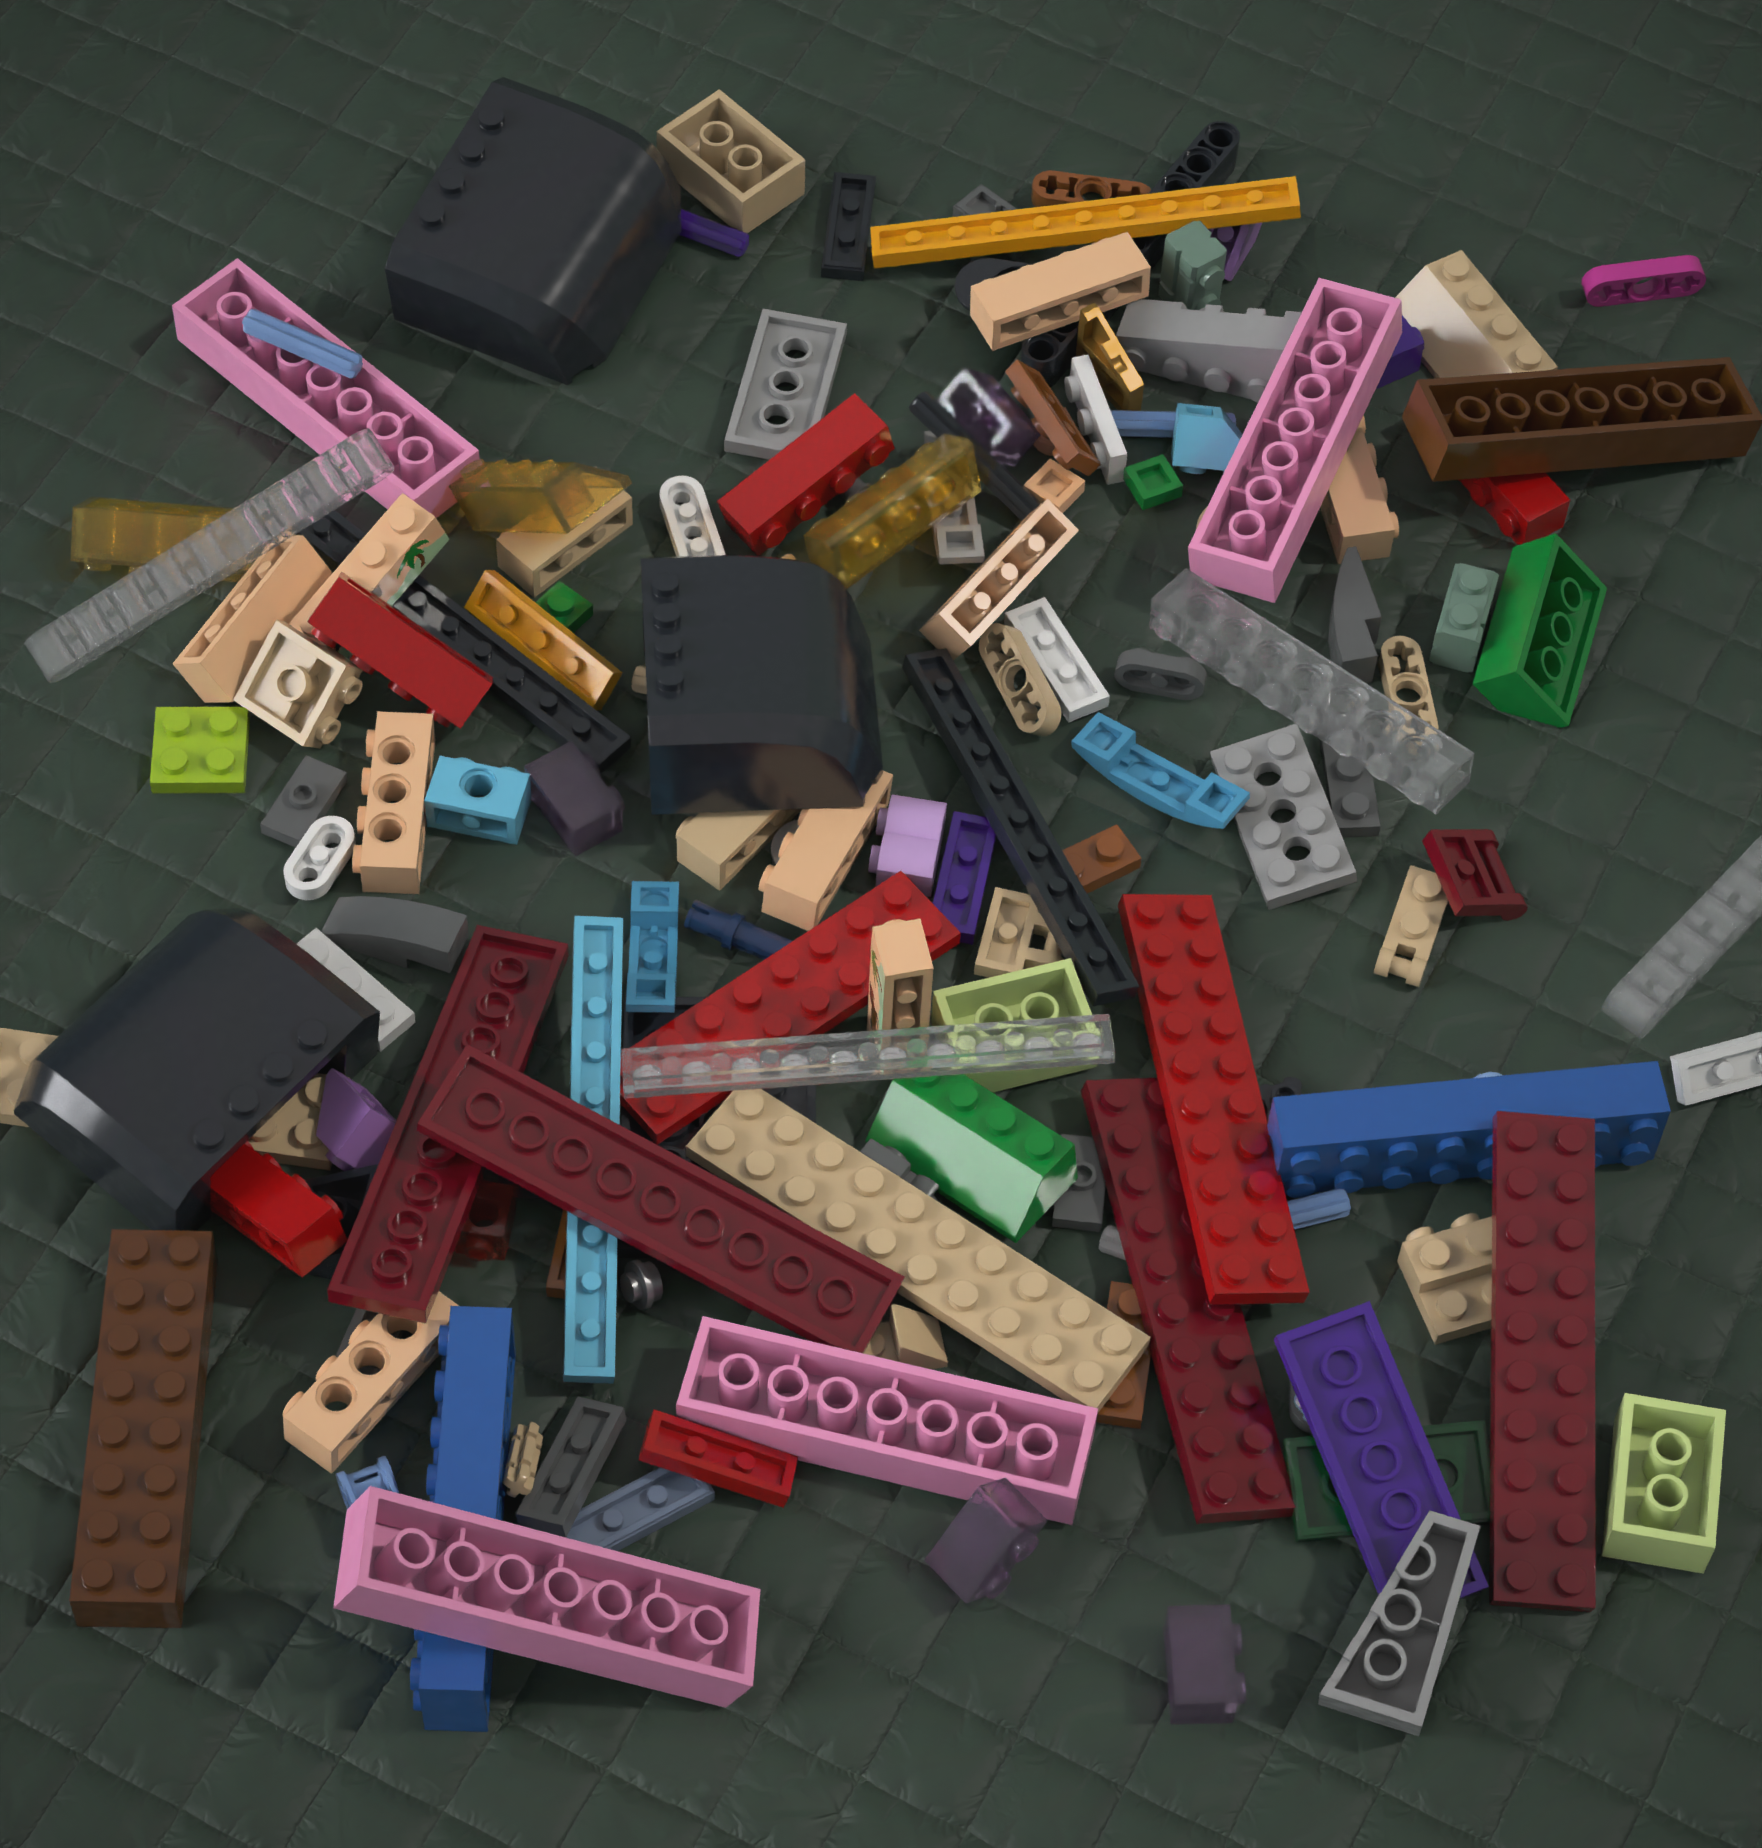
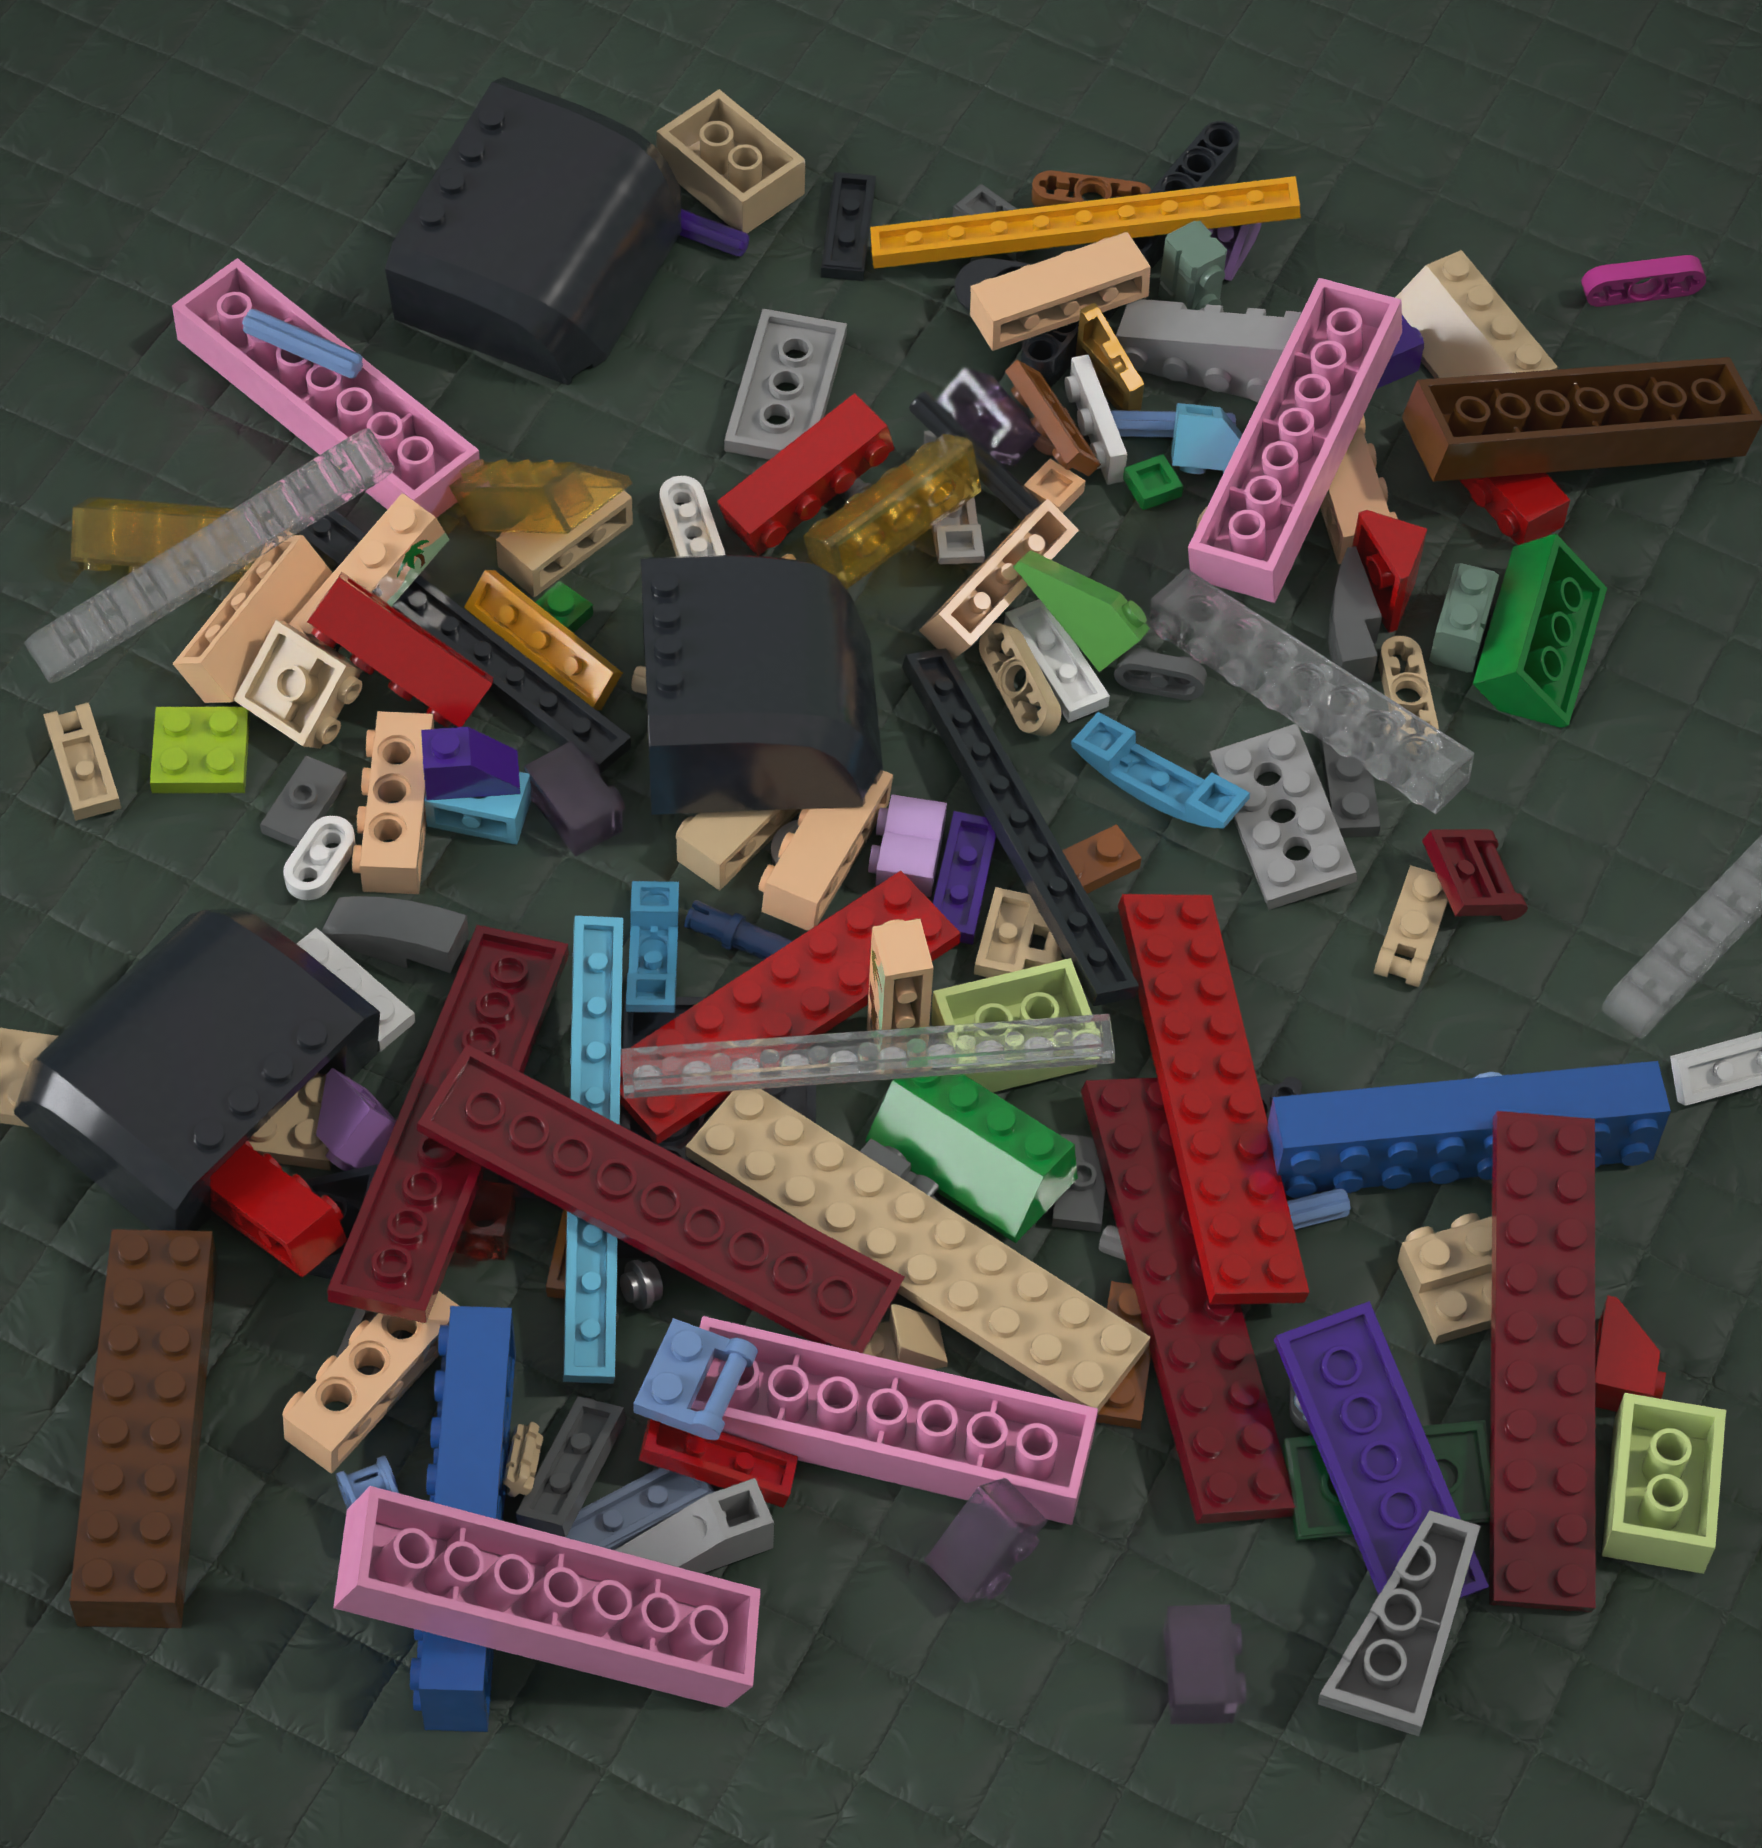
none -> tan plate [43,702,121,821]
none -> dark purple slope [421,727,521,800]
none -> light grey slope [615,1478,774,1574]
none -> medium blue plate [633,1318,758,1441]
none -> bright green slope [1013,550,1150,672]
none -> red slope [1352,510,1427,633]
none -> red slope [1595,1295,1666,1412]

